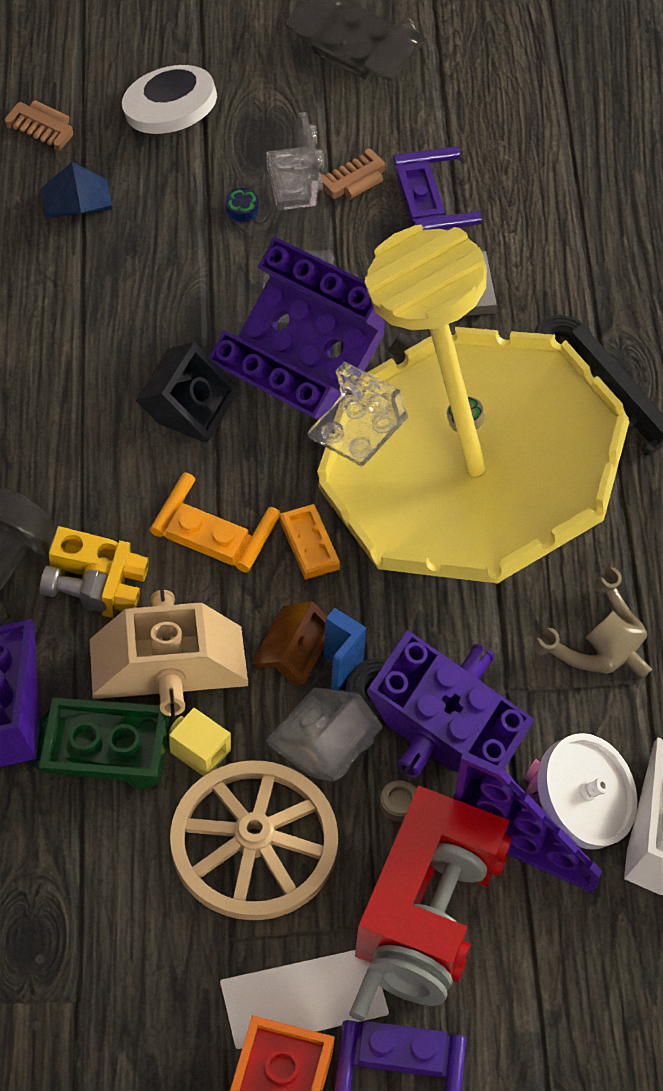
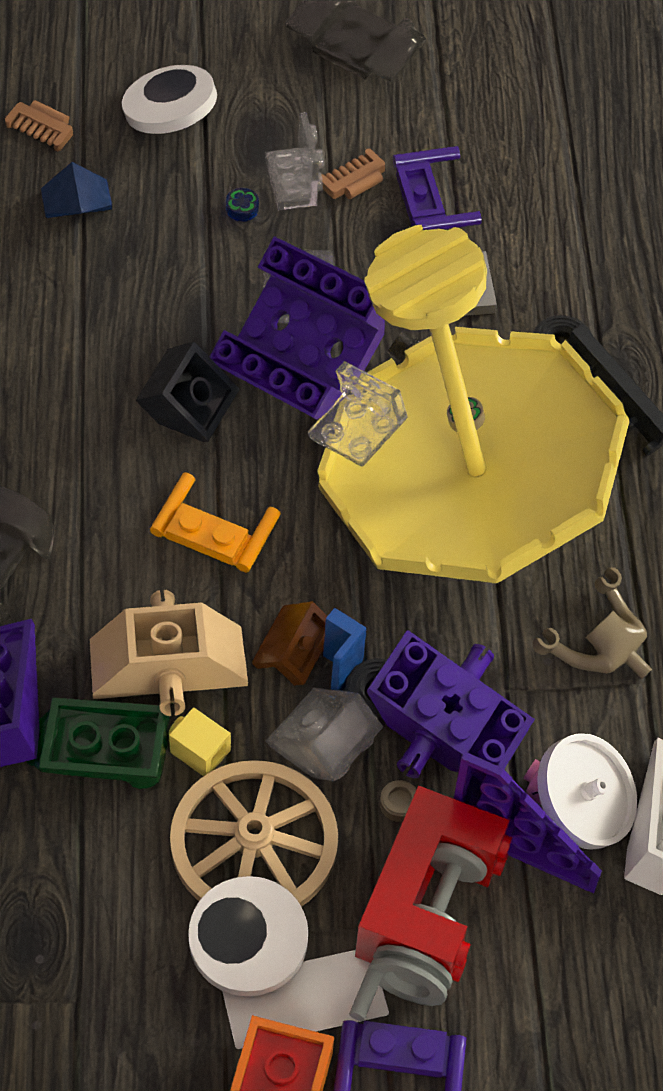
yellow hips [40,526,149,618] -> none
light orange plate [279,504,340,580] -> none
none -> white piece [189,876,308,996]

